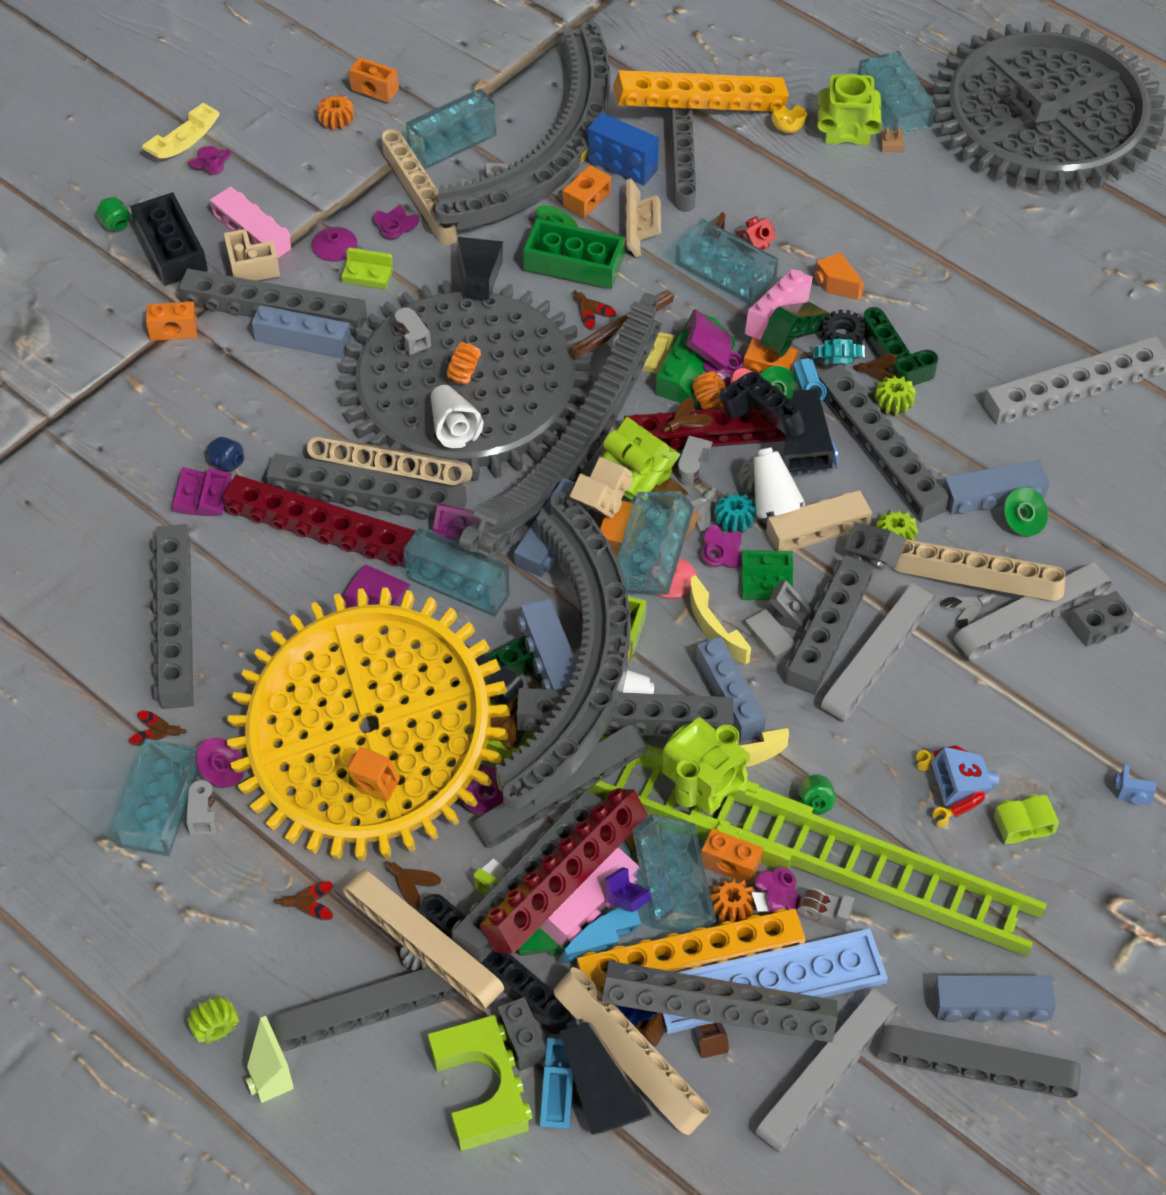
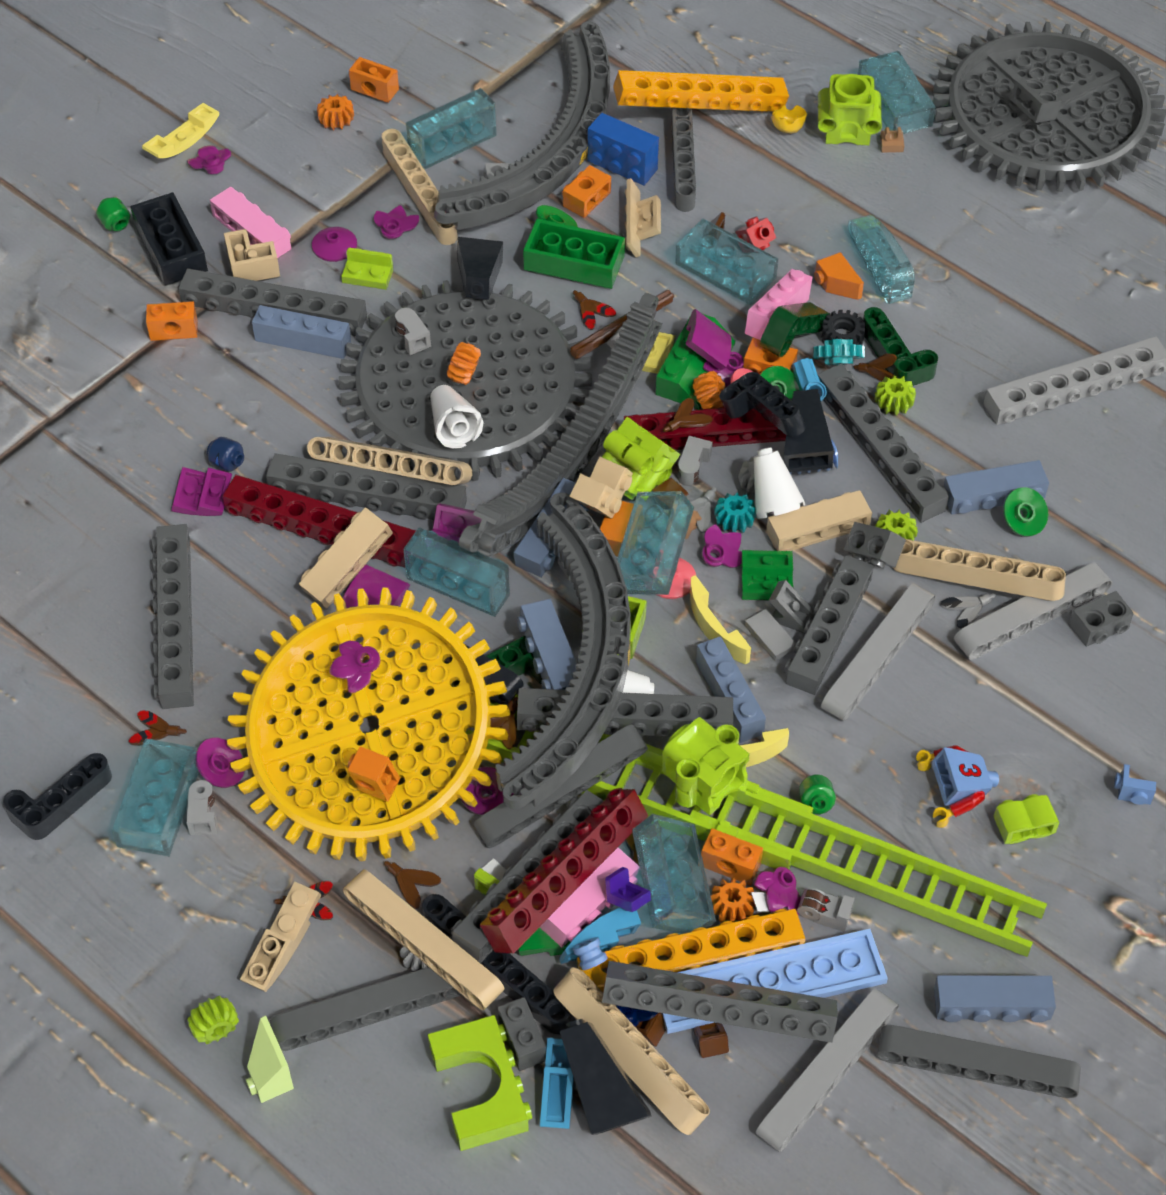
none -> black beam [3,753,112,840]
none -> tan slope [240,882,321,992]
none -> tan brick [299,507,393,609]
none -> magenta plate [329,640,380,693]
none -> medium blue wheel [572,937,608,970]
none -> clear light blue beam [848,215,915,304]

